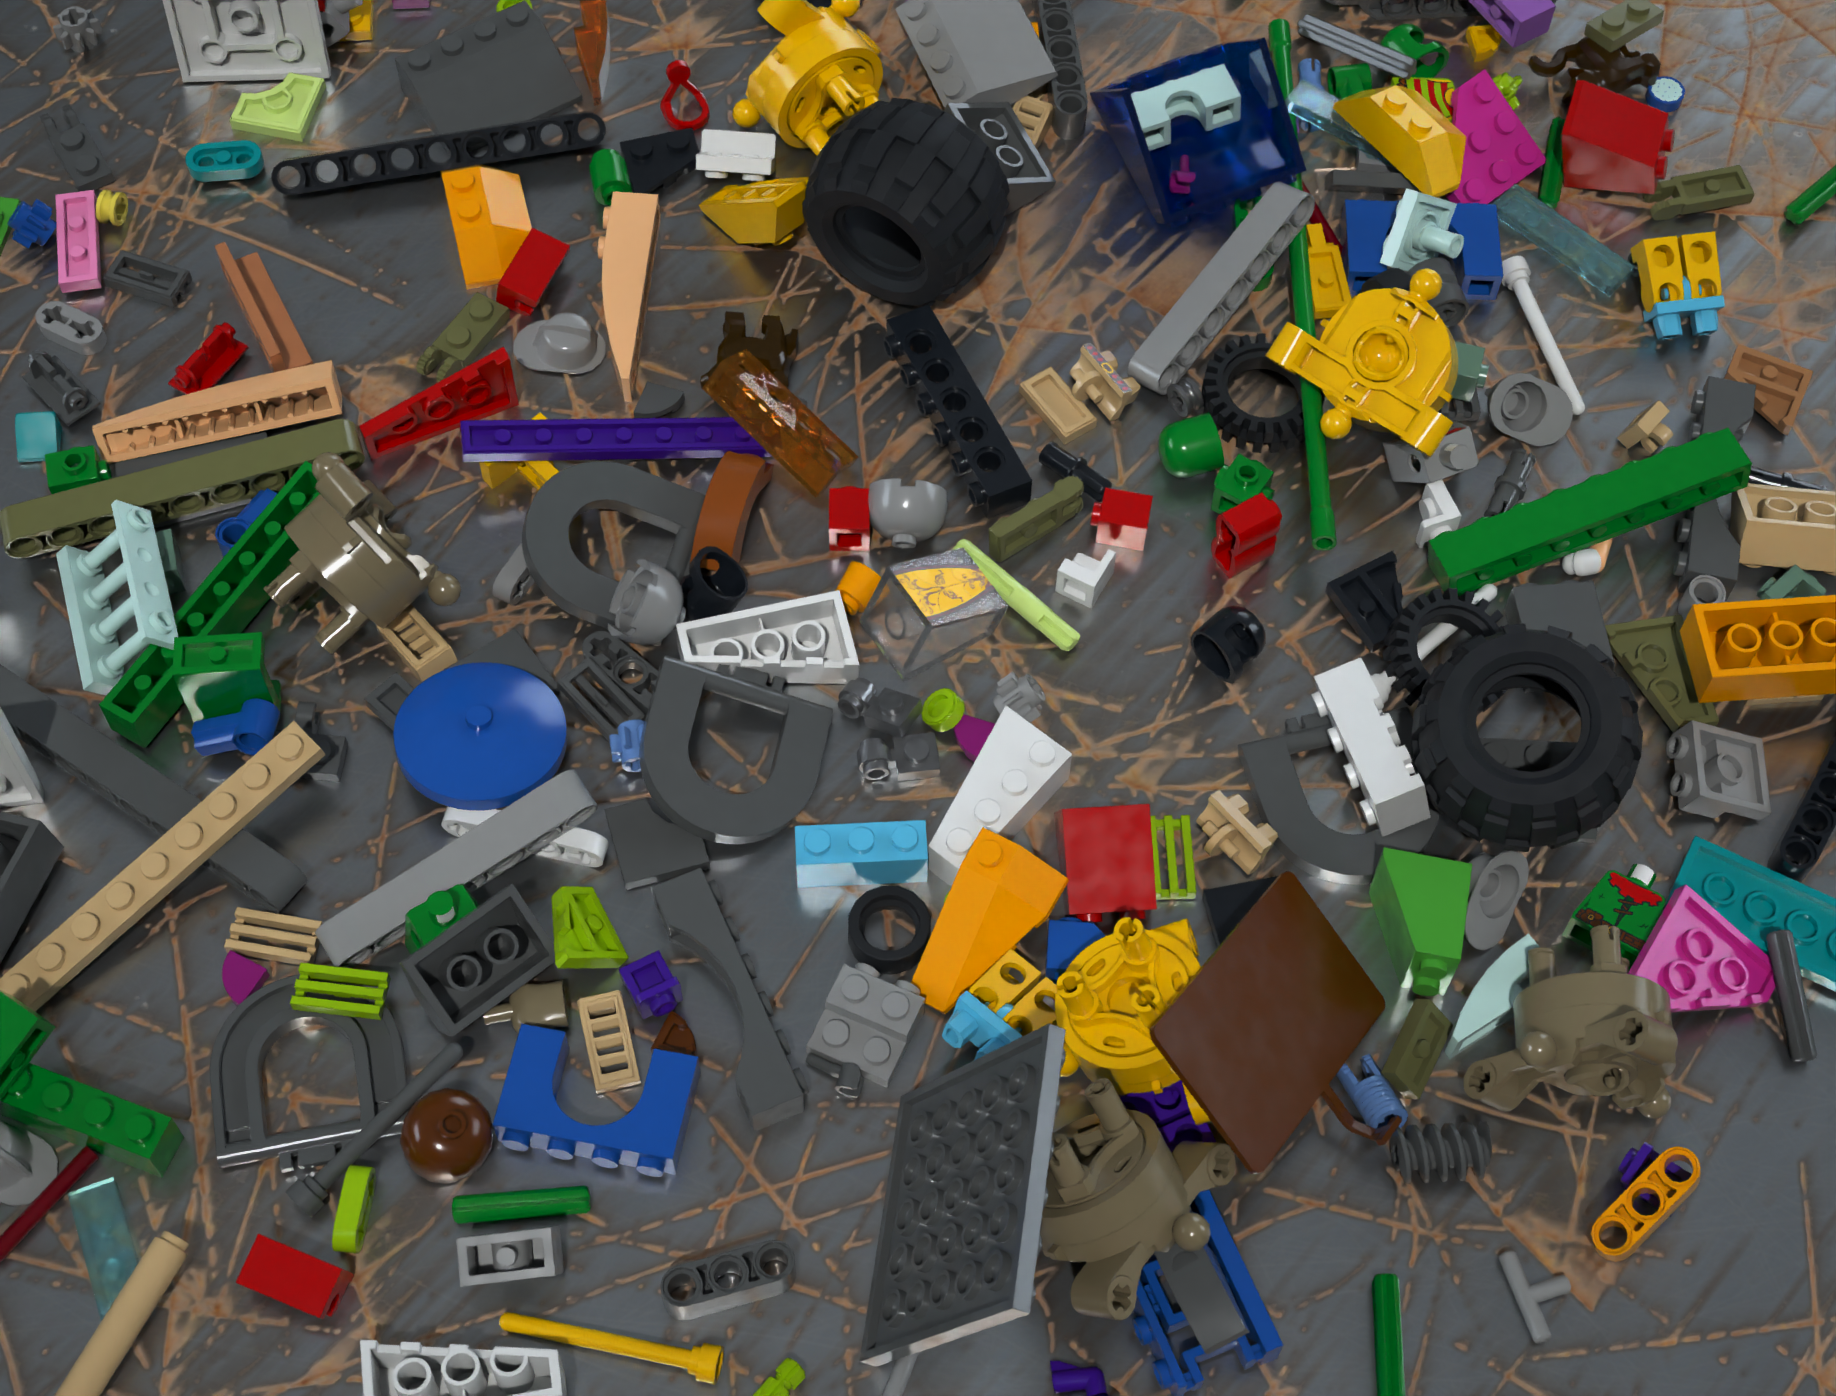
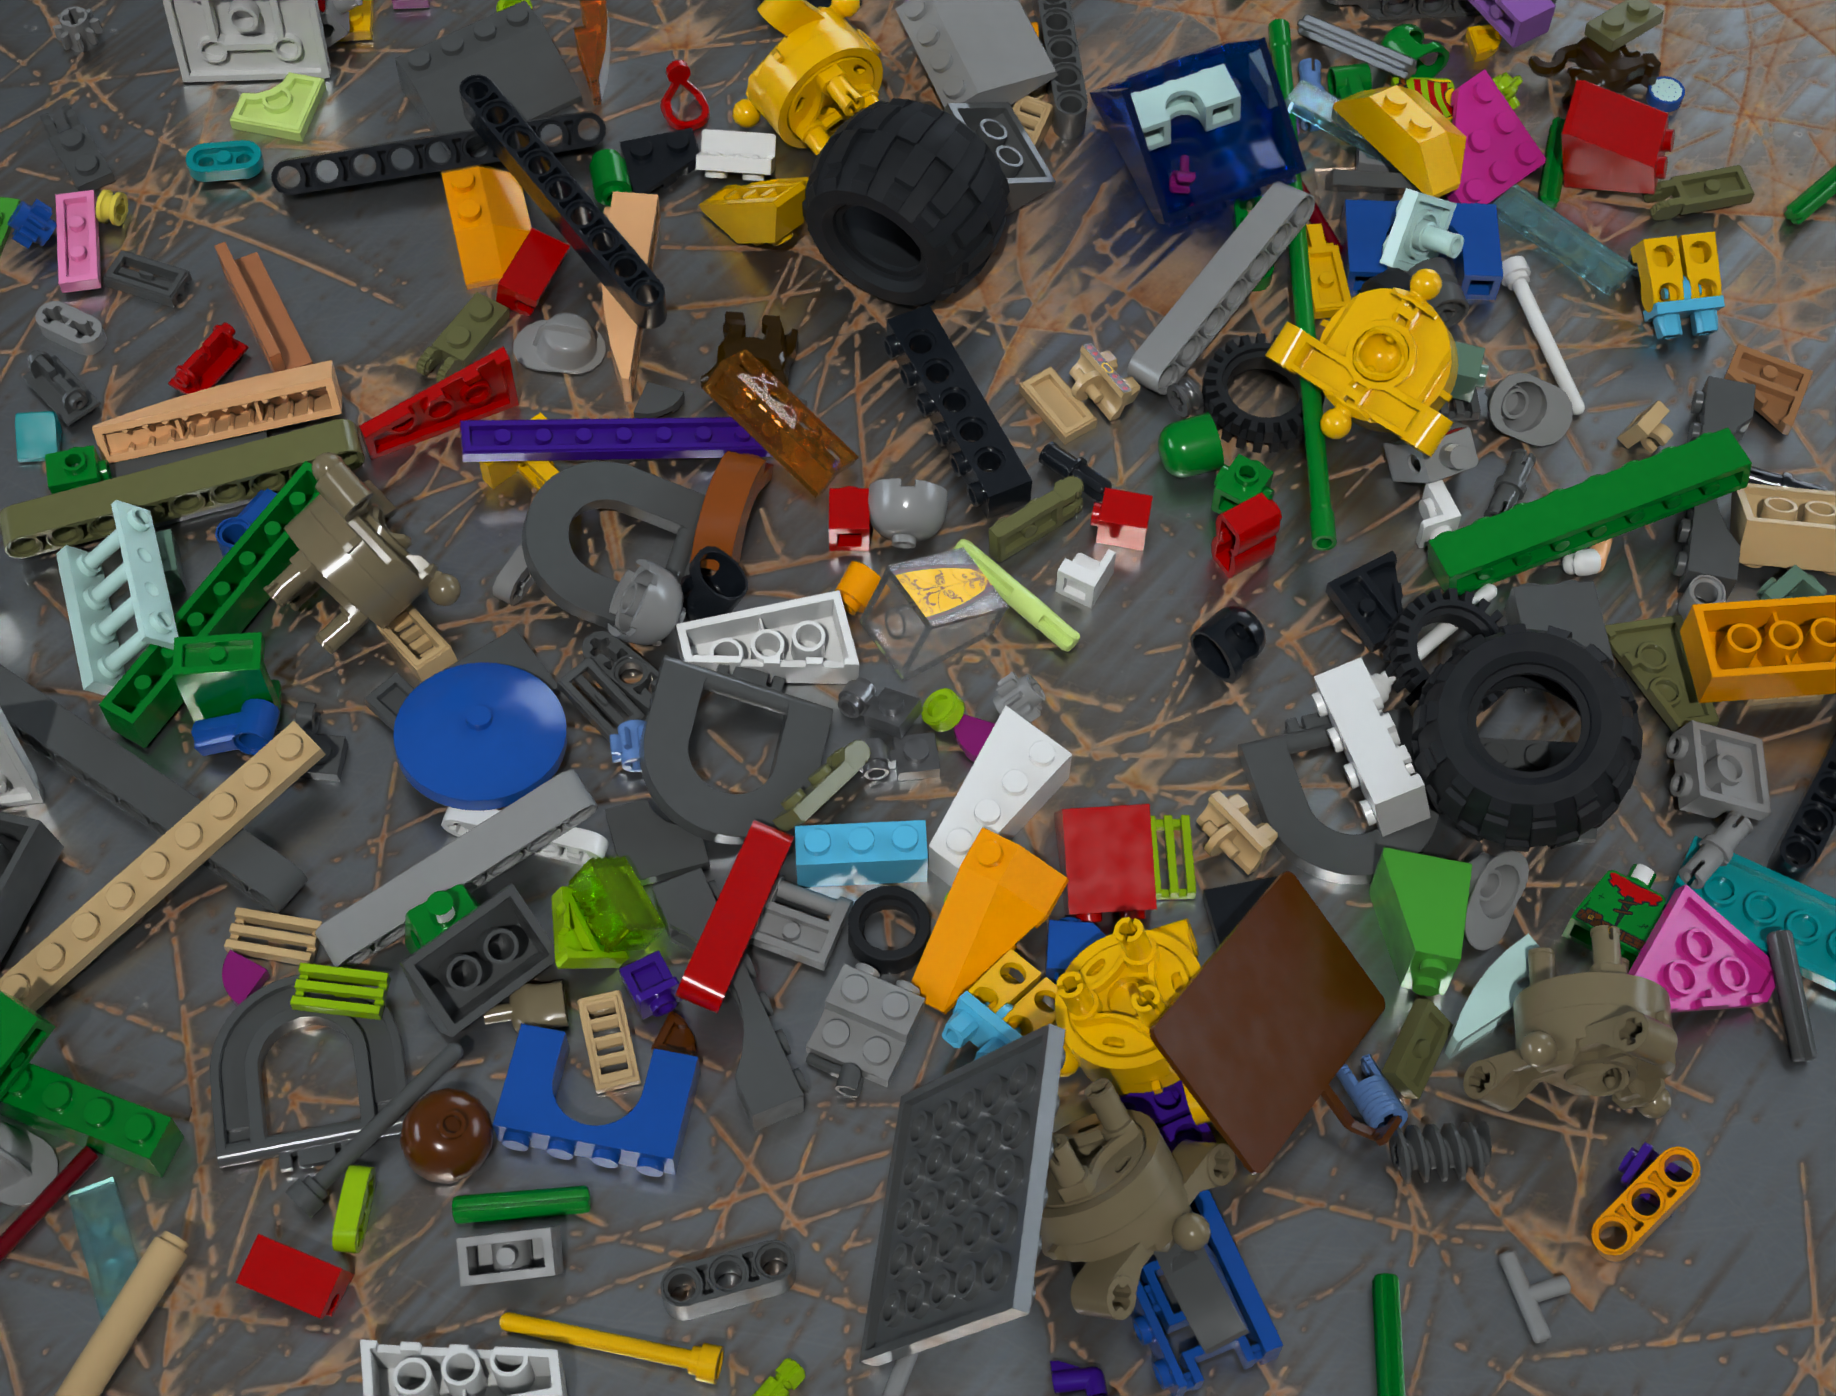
none -> black beam [459,75,667,329]
none -> clear neon green brick [568,856,666,953]
none -> red beam [675,820,794,1014]
none -> light grey plate [749,874,854,971]
none -> olive hinge [772,739,871,832]
none -> light grey pin [1679,811,1753,889]

